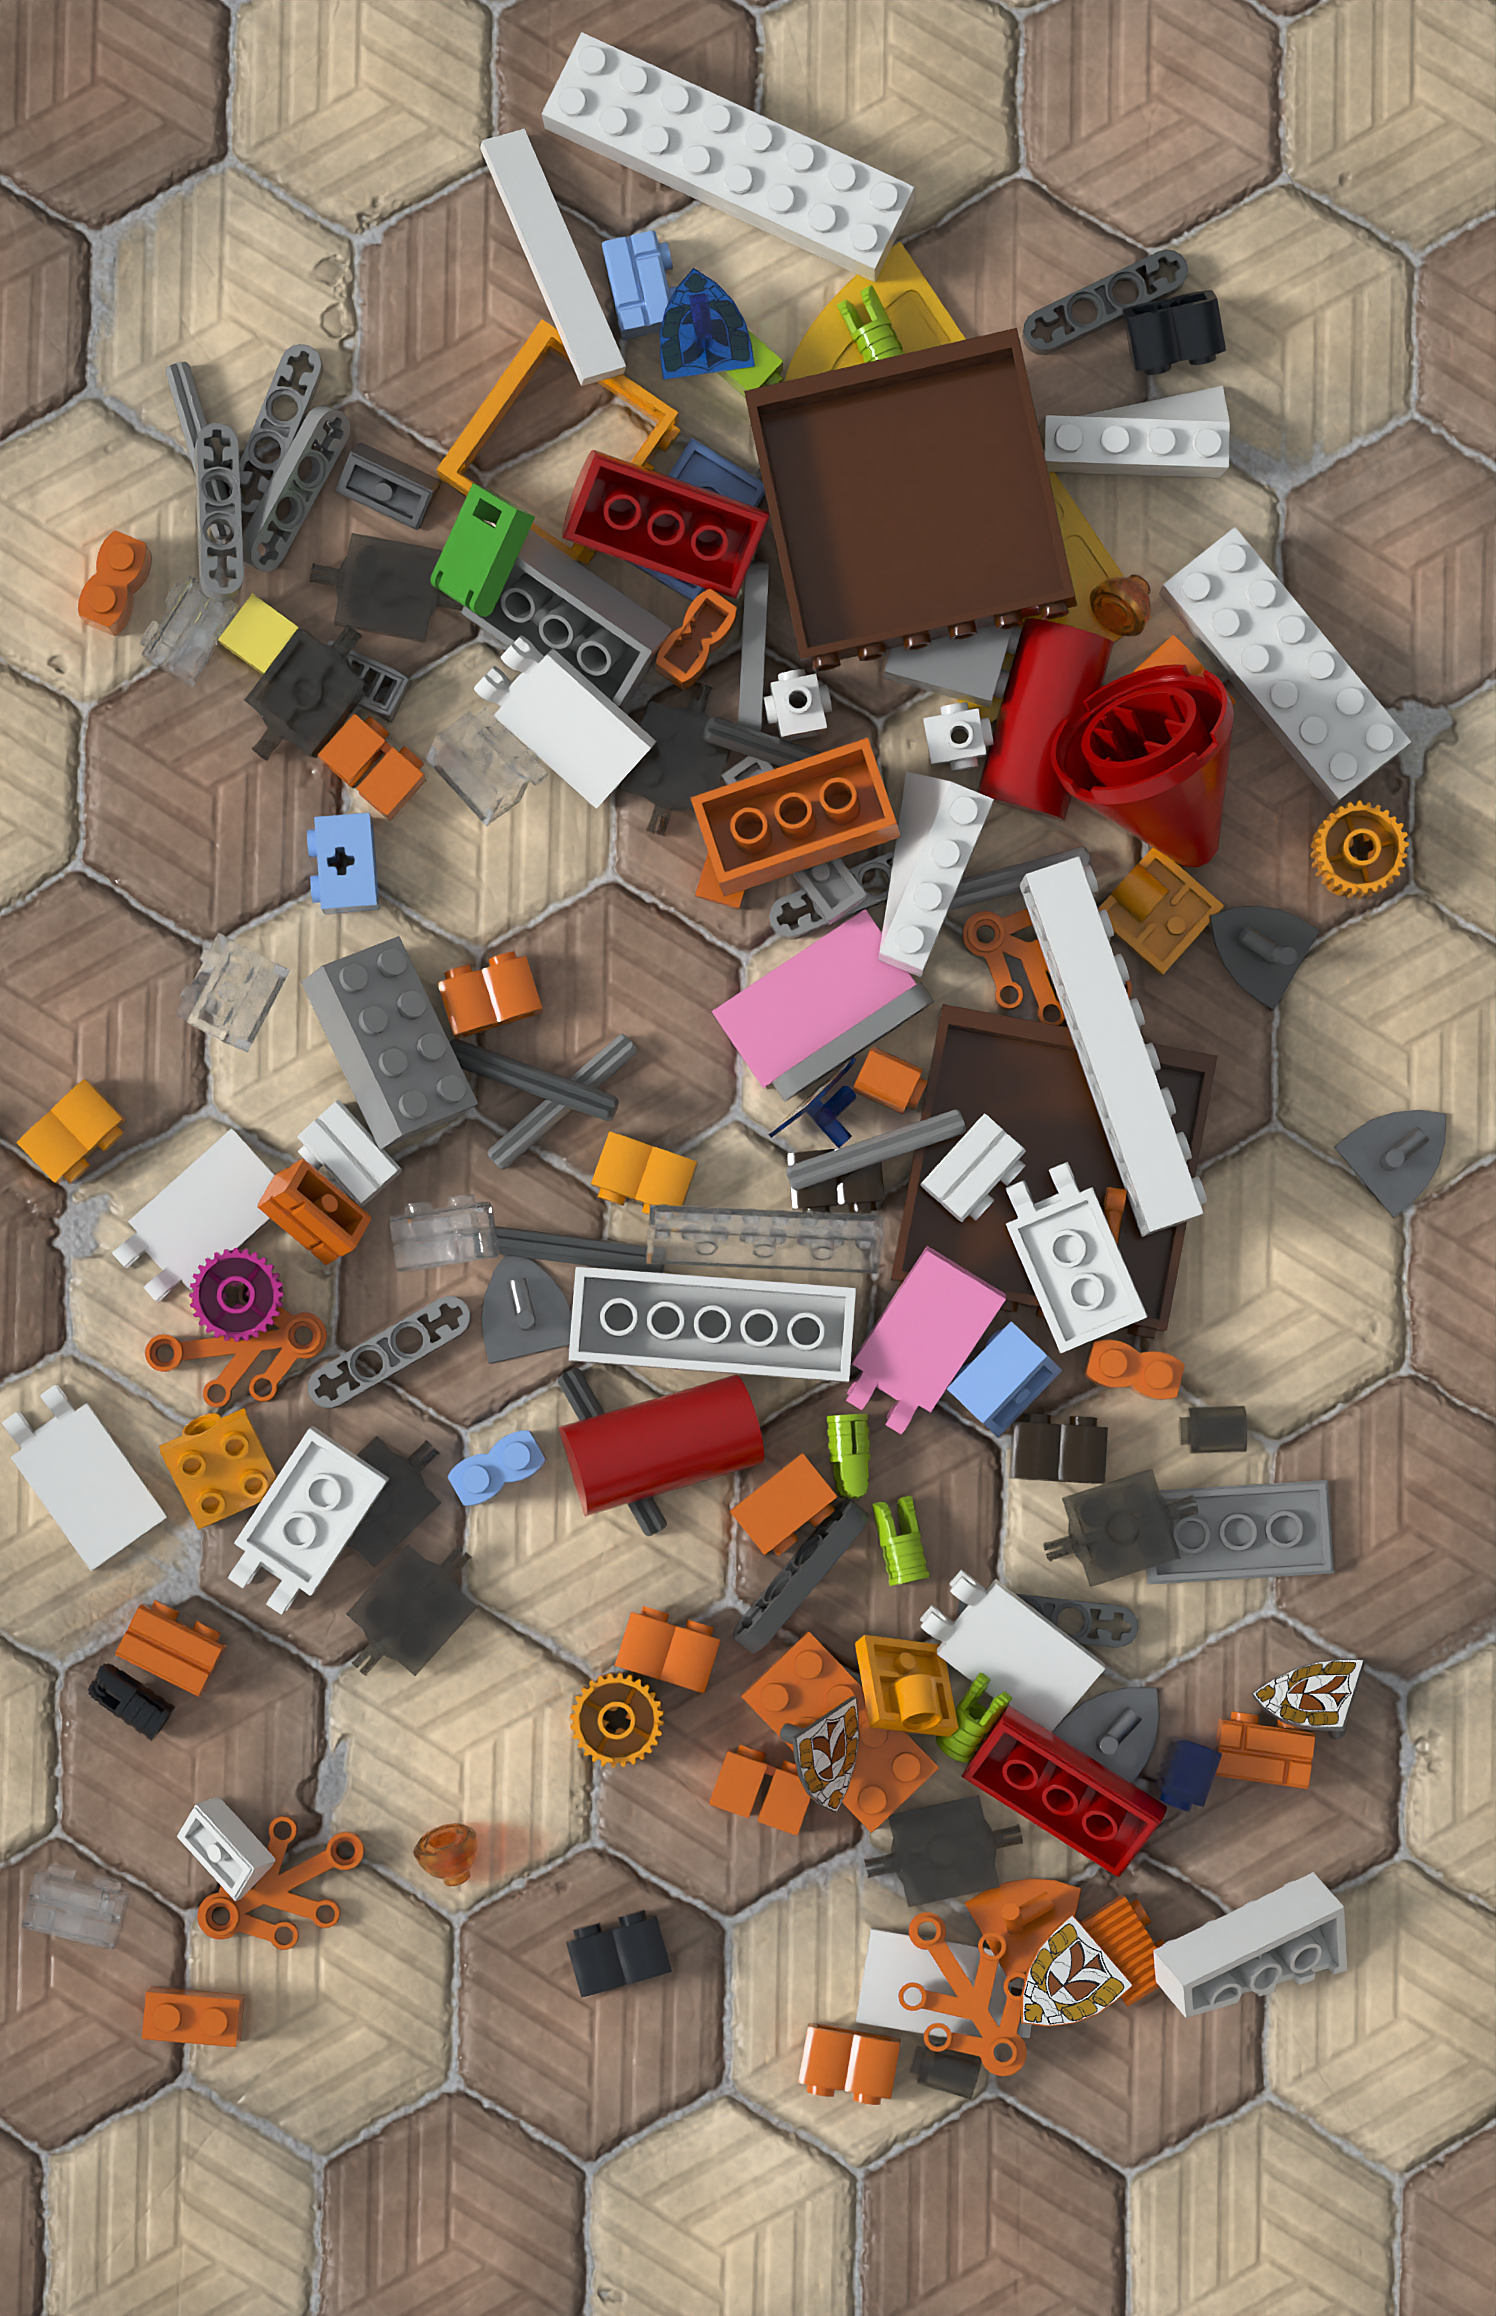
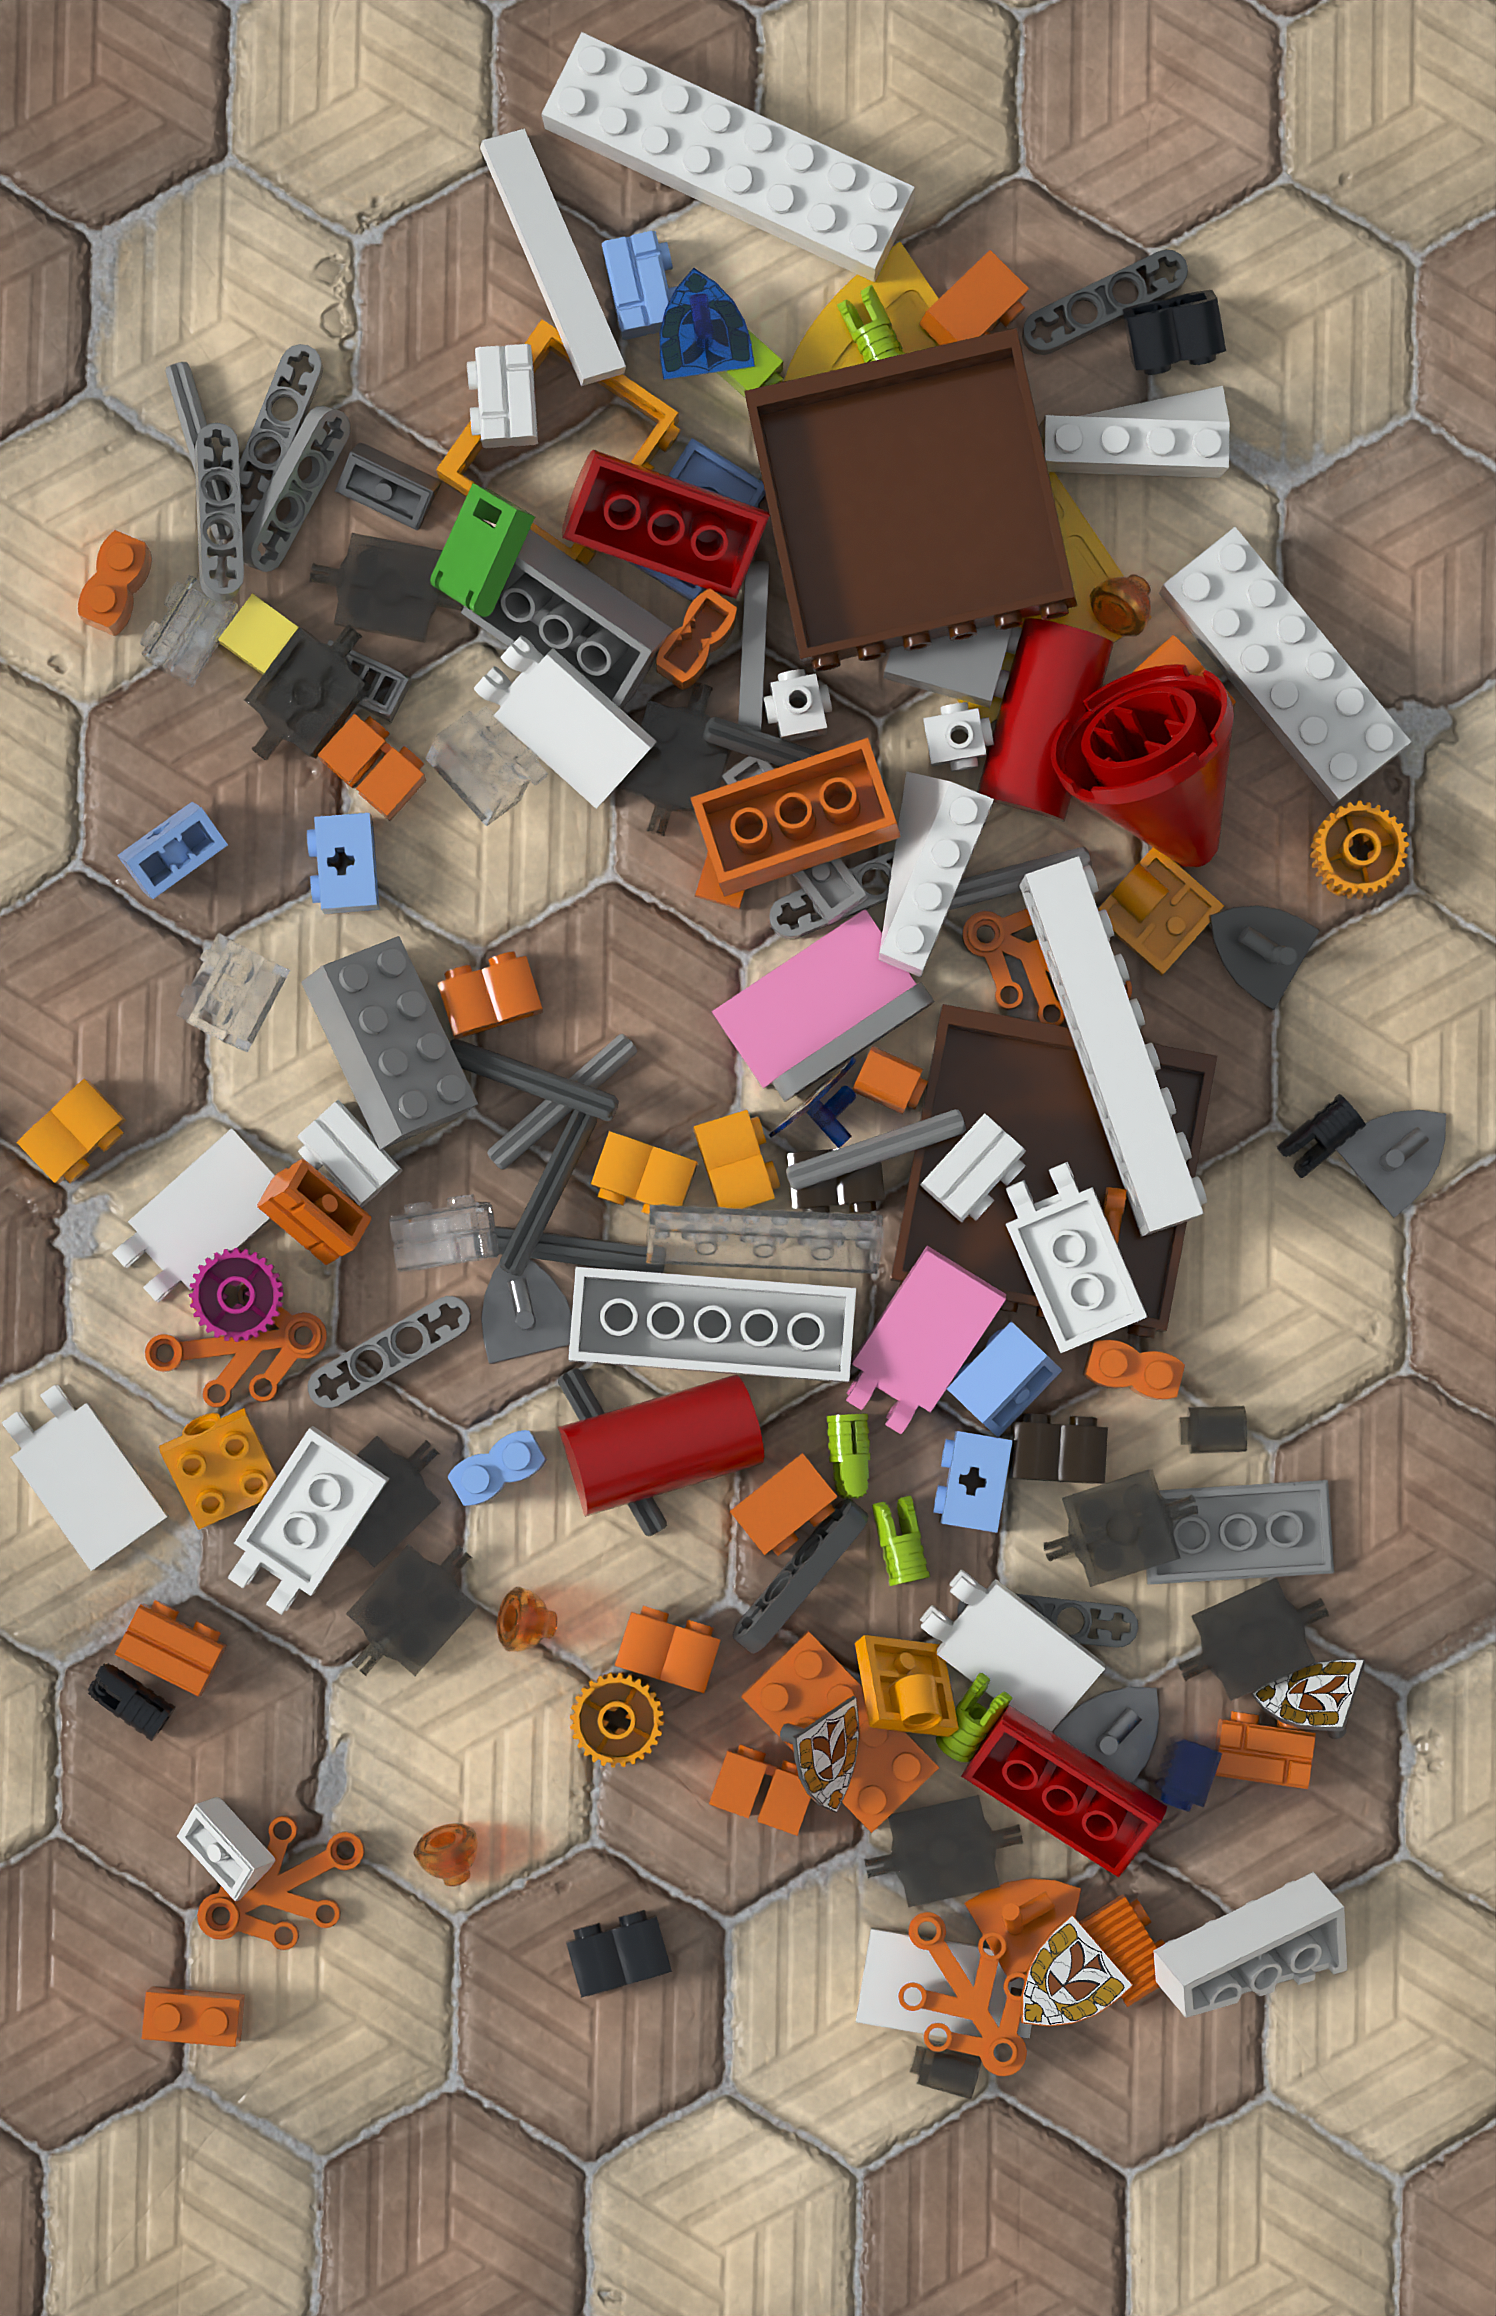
clear brick [21,1864,131,1950] -> none
orange brick [798,2023,901,2105] -> none
none -> light blue brick [117,802,228,899]
none -> white brick [467,344,538,448]
none -> clear orange brick [497,1587,557,1652]
none -> dark grey axle [500,1109,597,1276]
none -> light orange brick [693,1110,780,1216]
none -> orange brick [919,250,1029,345]
none -> light blue brick [933,1431,1013,1533]
none -> clear smoke plate [1177,1577,1329,1702]
none -> black hinge [1277,1094,1366,1178]

